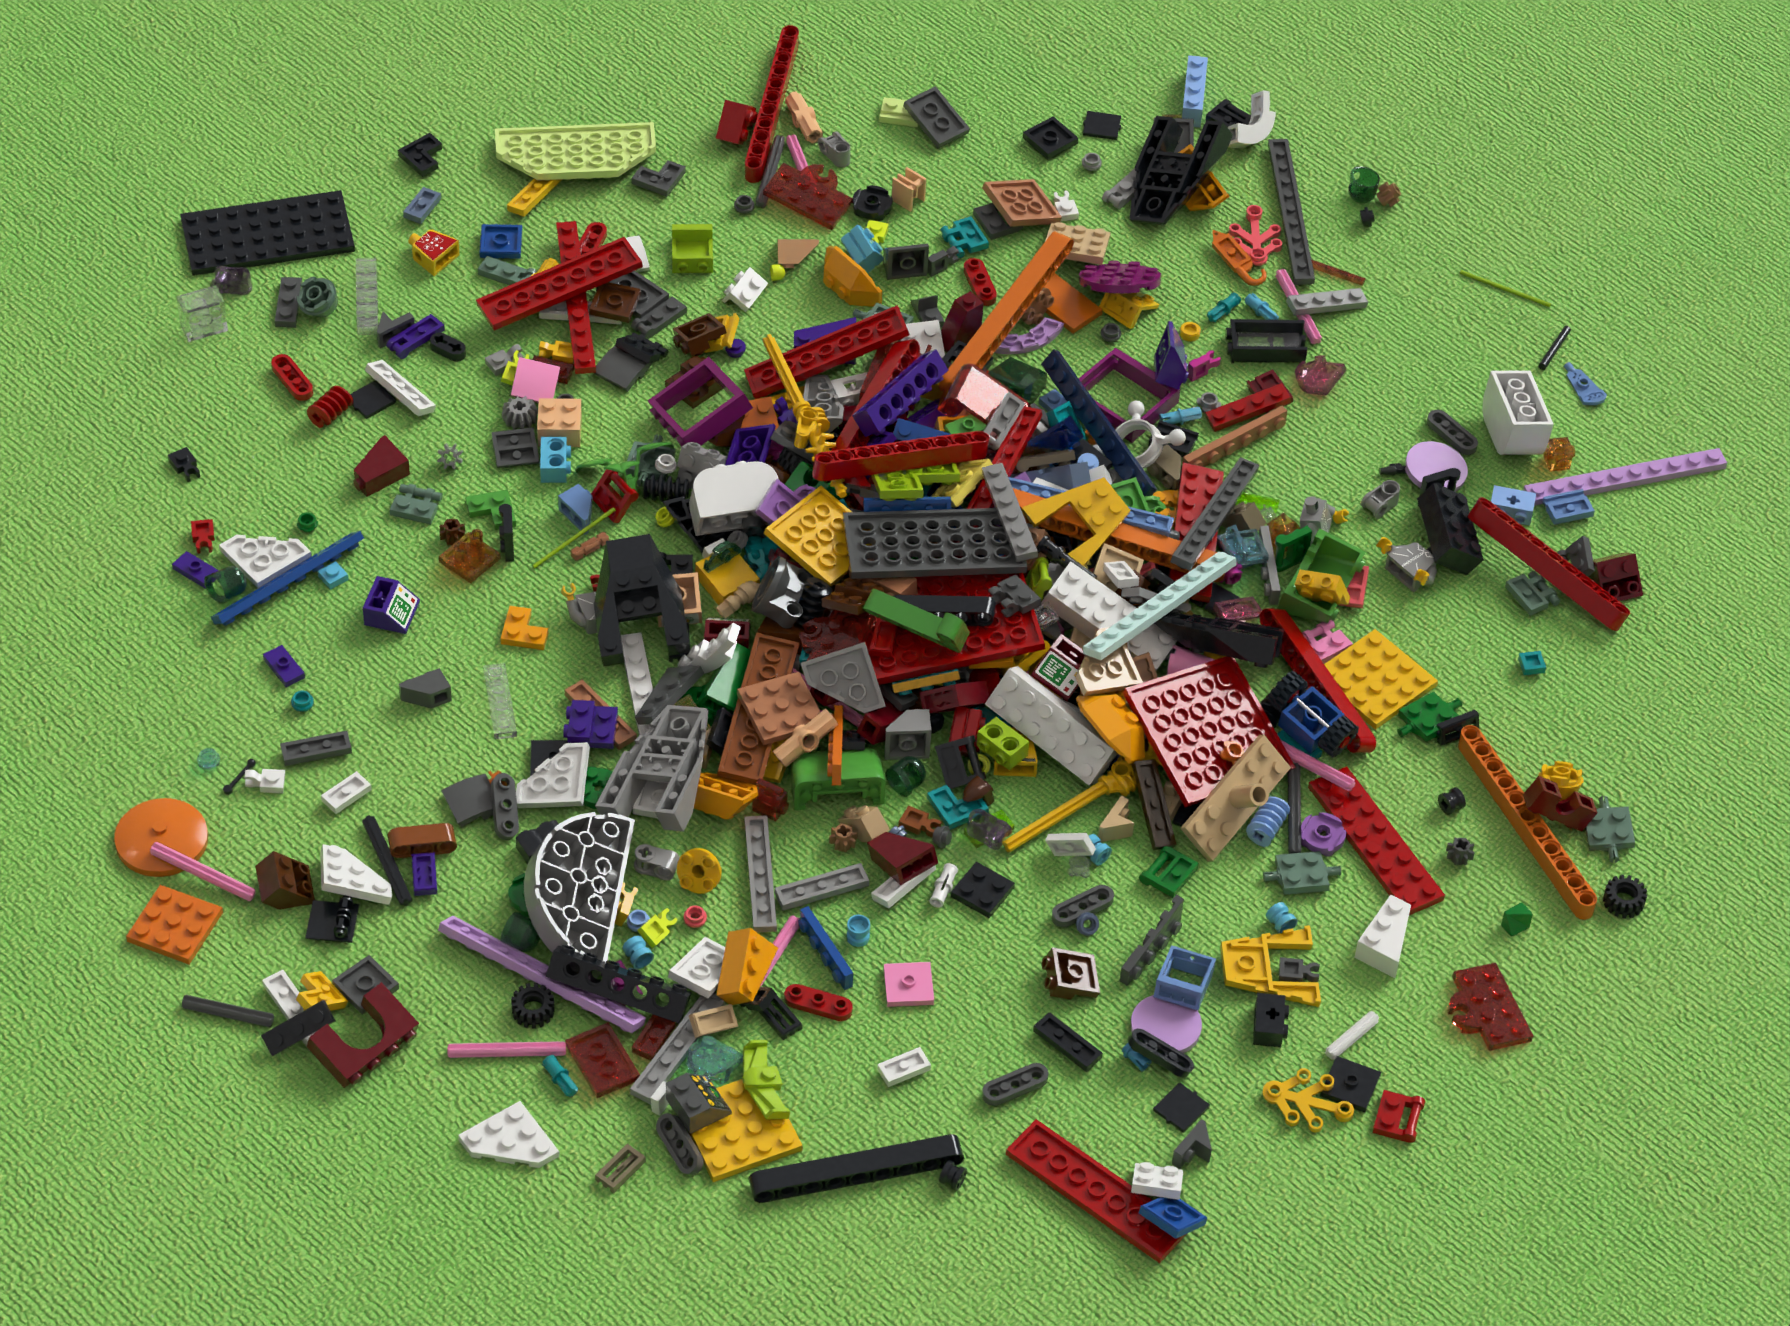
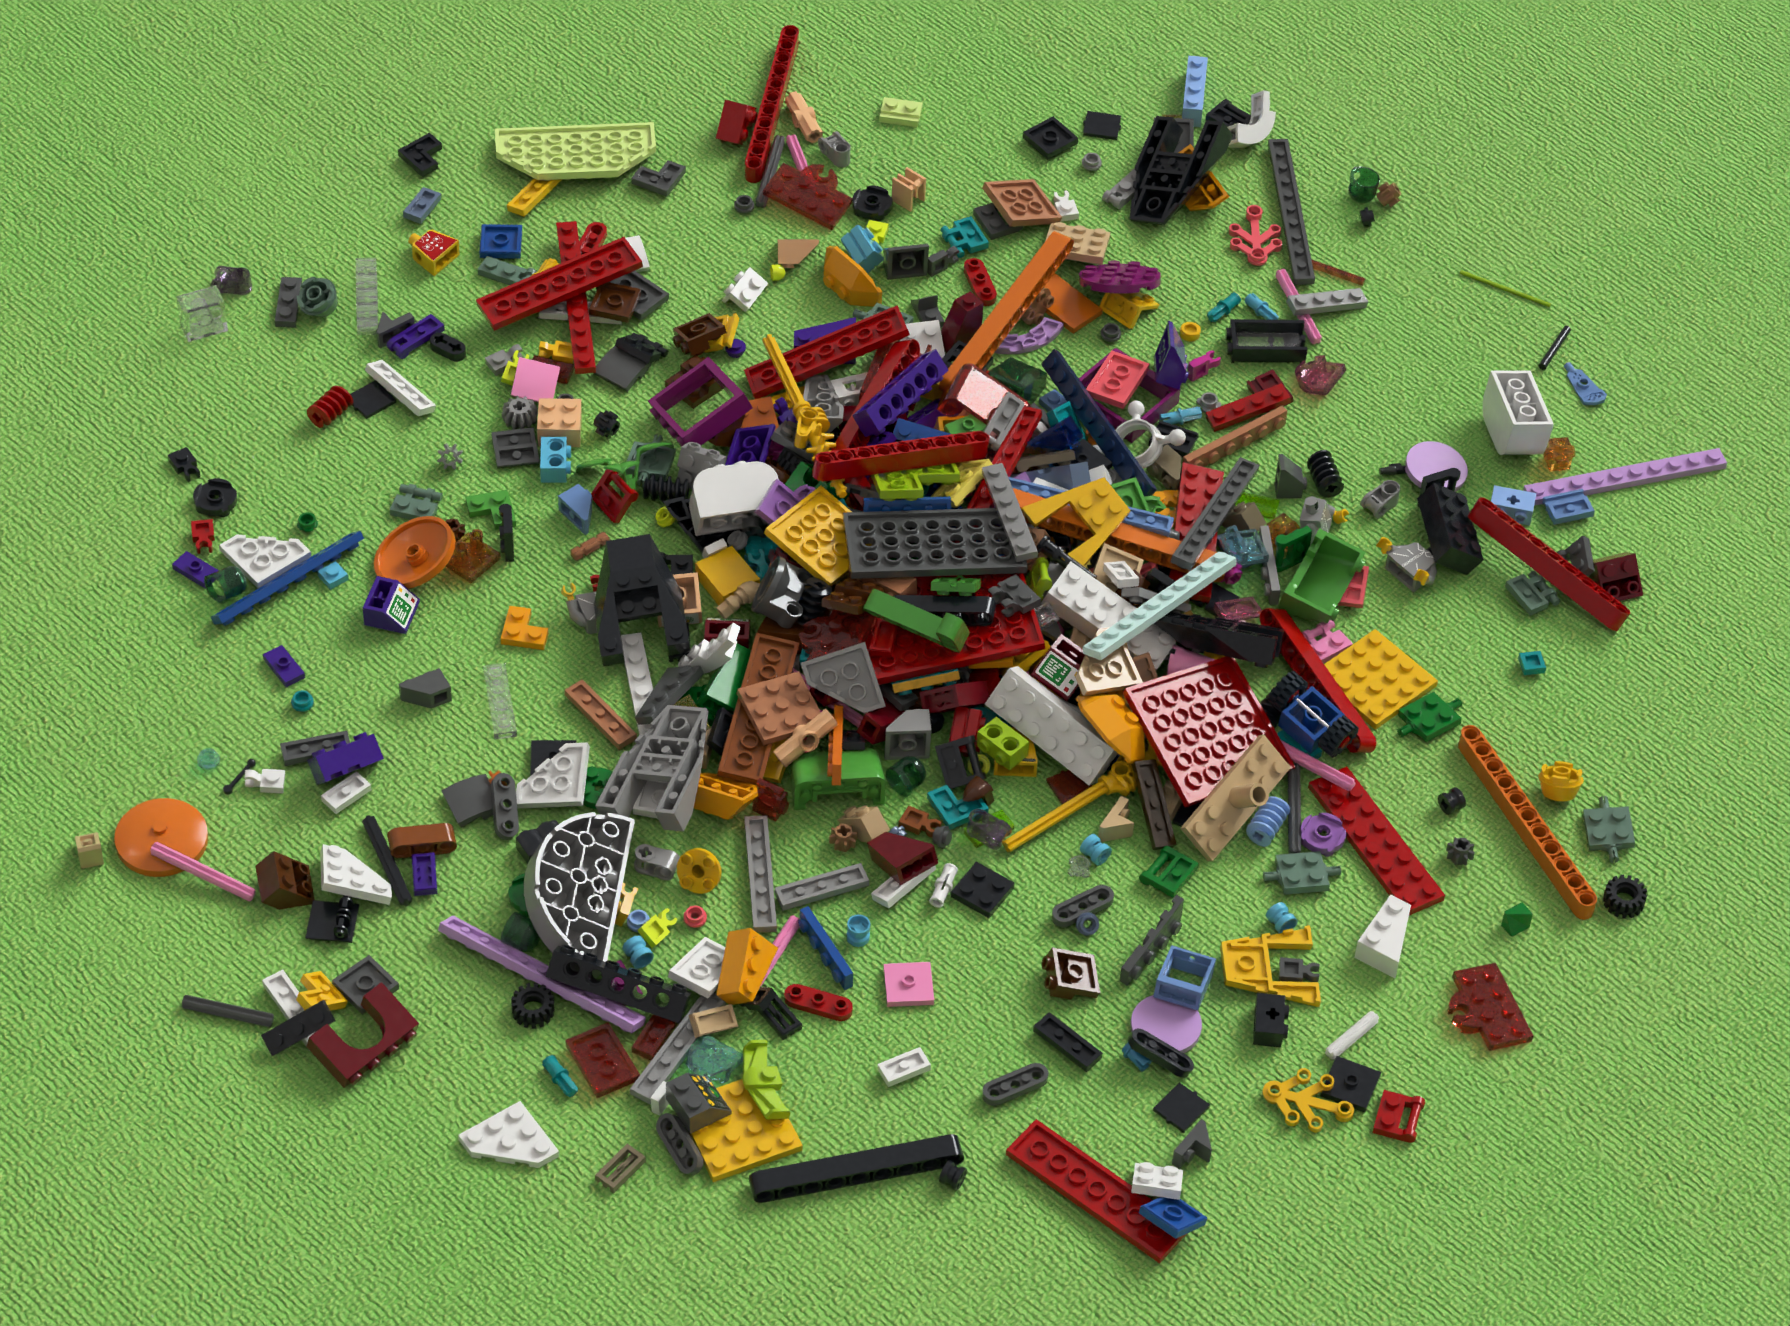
orange plate [126,885,223,965] -> none
black plate [180,190,355,276] -> none
red plate [271,354,313,401] -> none
dark red slope [353,435,410,497] -> none
bright pink axle [447,1041,566,1058] -> none
lime piece [532,507,616,569] -> none
dark purple plate [563,700,618,749] -> none
dark grey plate [631,296,687,339] -> none
white plate [655,454,677,474] -> none
lime panel [672,224,713,273] -> none
clear green plate [703,541,742,573] -> none
dark grey plate [903,86,970,149] -> none
white plate [1045,833,1096,856] -> none
light blue plate [1077,453,1099,470] -> none
orange plate [1212,230,1267,286] -> none
orange plate [1220,741,1244,765] -> none
clear plate [1259,504,1277,525] -> none
yellow plate [1295,569,1350,605] -> none
dark grey plate [1427,410,1478,455] -> none
black tile [1437,710,1479,746] -> none
dark red arch [1523,776,1598,832] -> none
none -> tan slope [75,832,104,869]
none -> black plate [193,478,237,517]
none -> dark purple wedge [307,732,384,785]
none -> orange dish [374,516,456,589]
none -> black gear [593,410,620,437]
none -> bright green plate [931,575,981,596]
none -> clear red piece [1046,770,1092,804]
none -> coral plate [1086,350,1150,409]
none -> dark grey slope [1274,454,1307,499]
none -> black piece [1307,450,1344,498]

